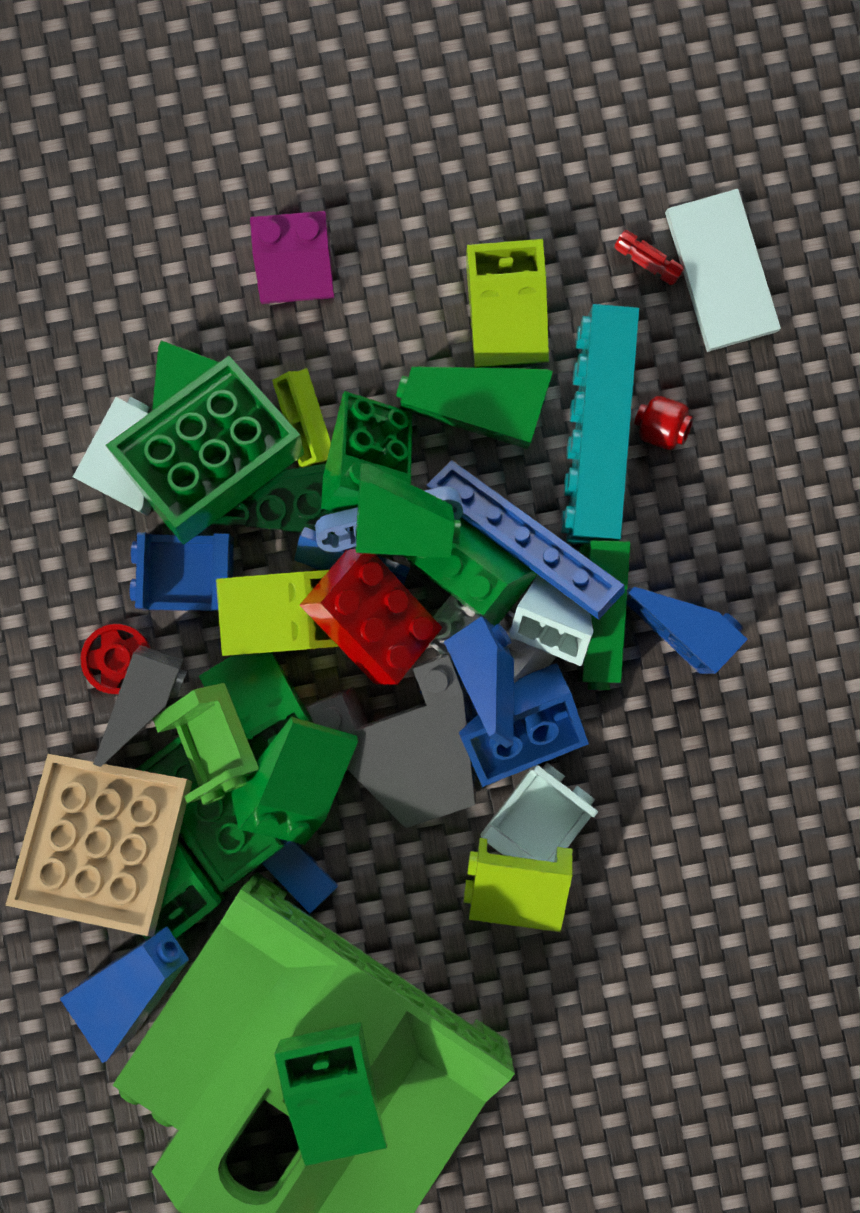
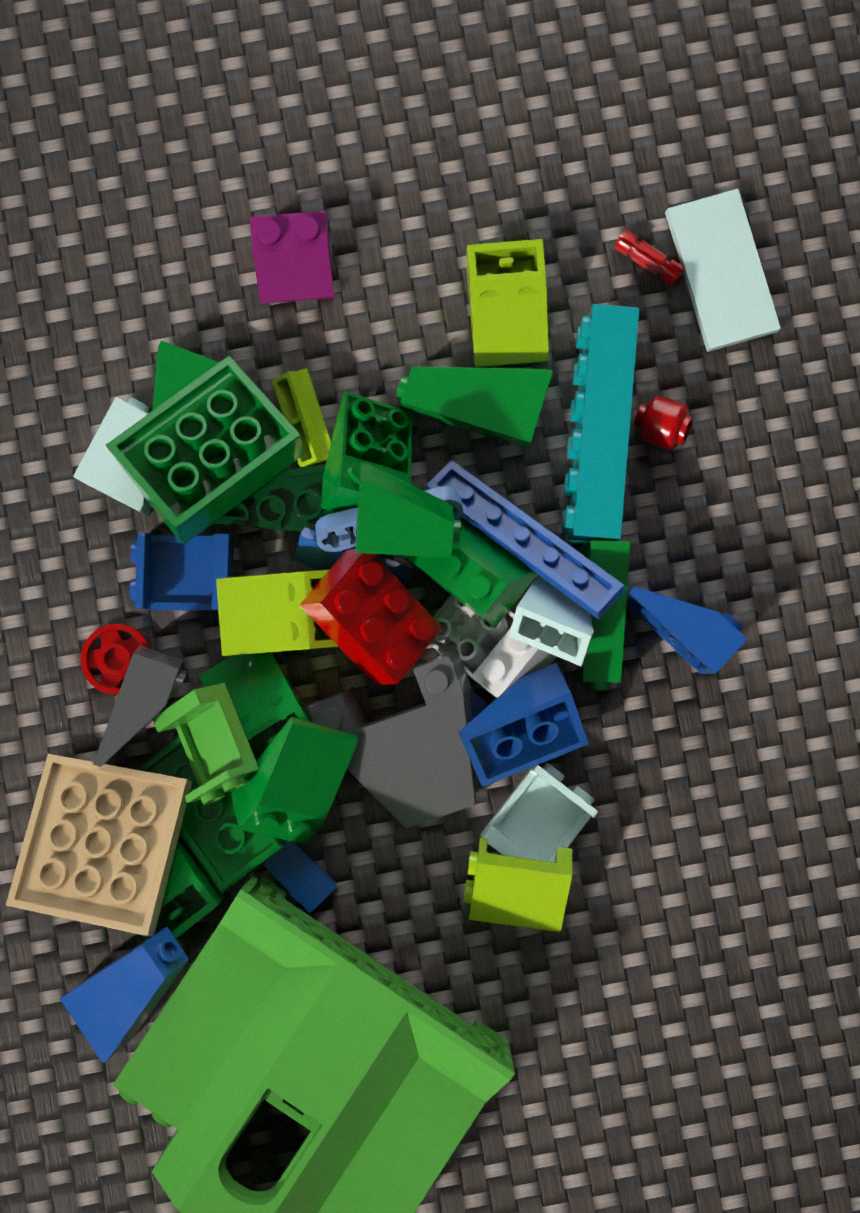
green slope [274,1022,387,1166] -> none
blue slope [444,616,514,748] -> none

